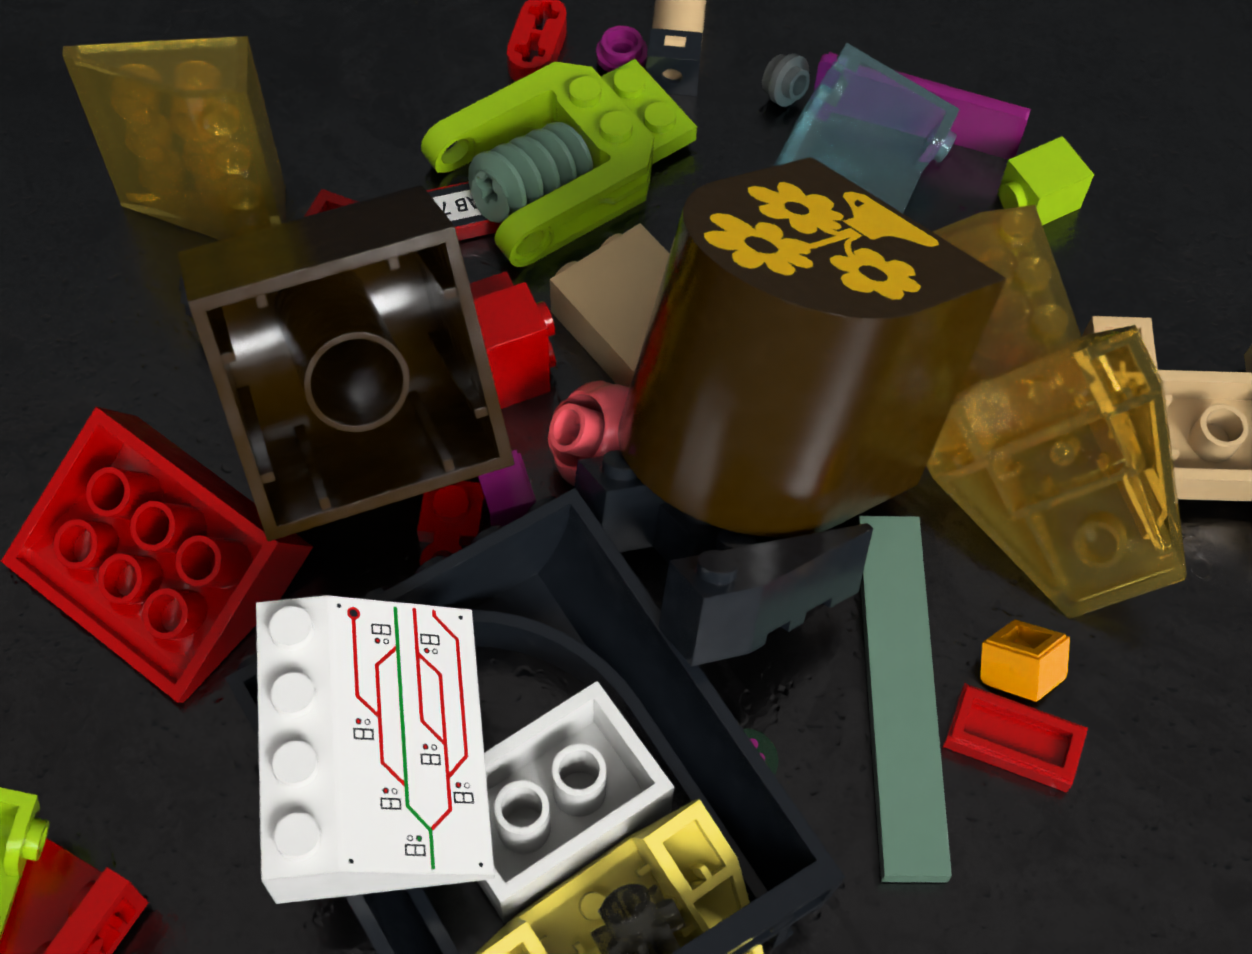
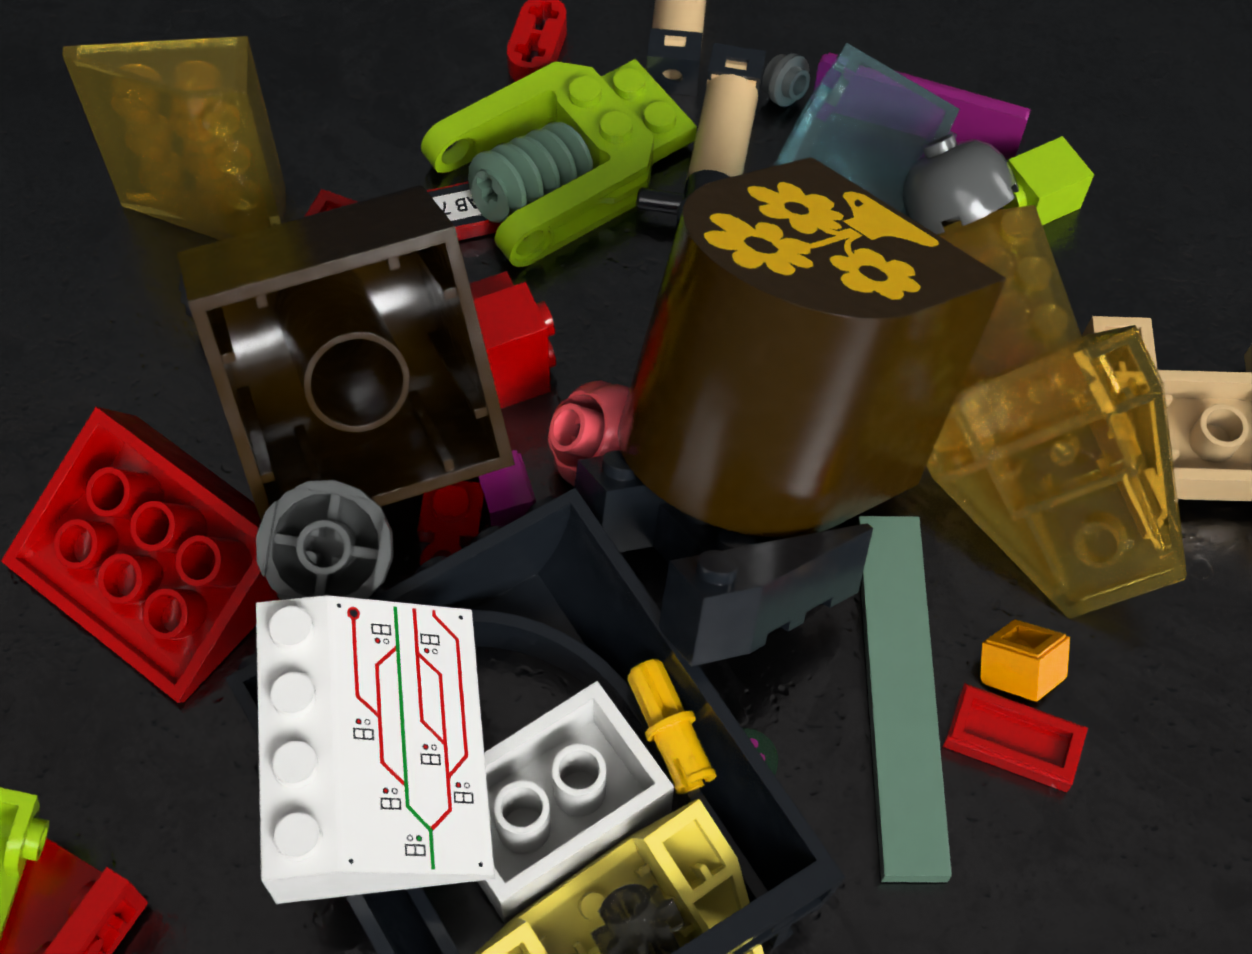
tan brick [550,223,670,388] -> none
magenta plate [596,26,648,72] -> none
none -> dark grey cylinder [256,480,393,600]
none -> yellow axle [628,659,717,794]
none -> tan piece [636,43,766,230]
none -> dark grey cylinder [902,133,1019,234]

